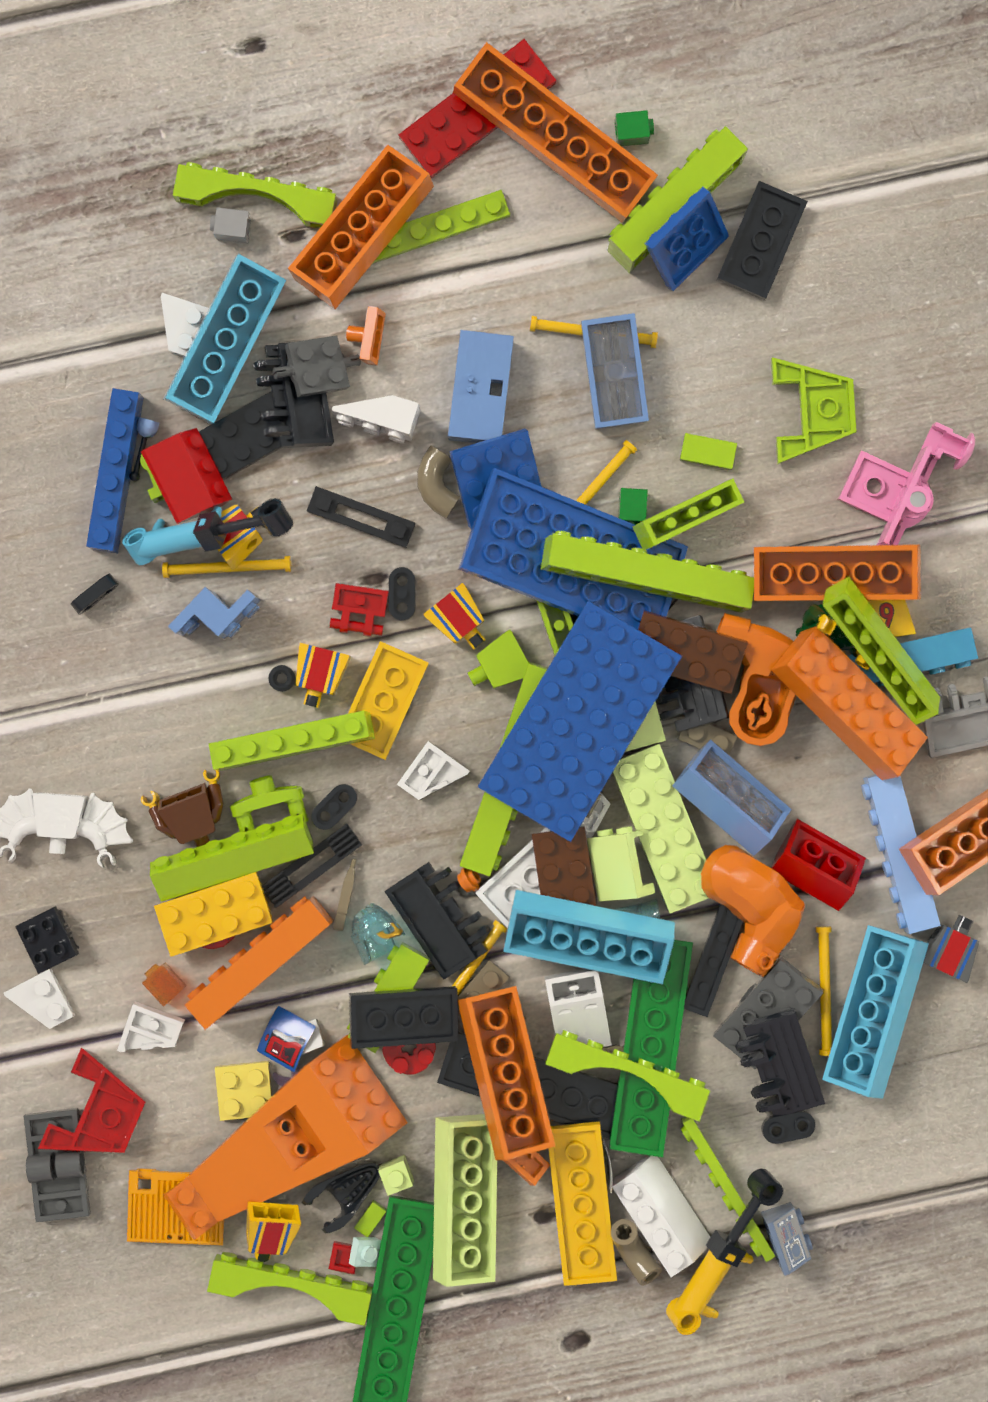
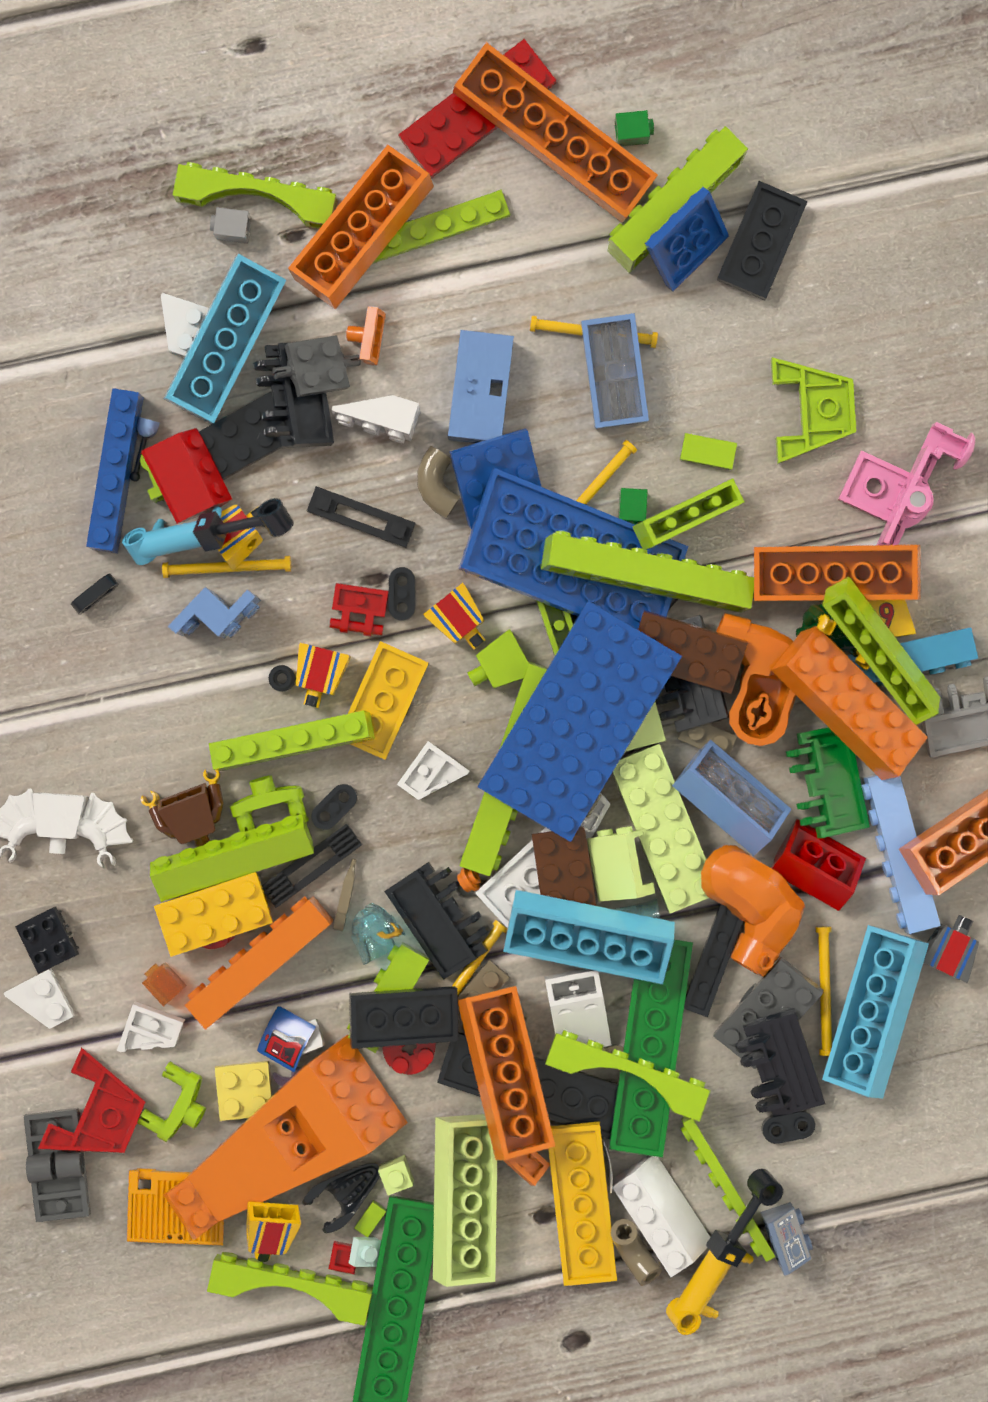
none -> lime connector [137,1061,206,1142]
none -> green hinge [786,727,870,838]

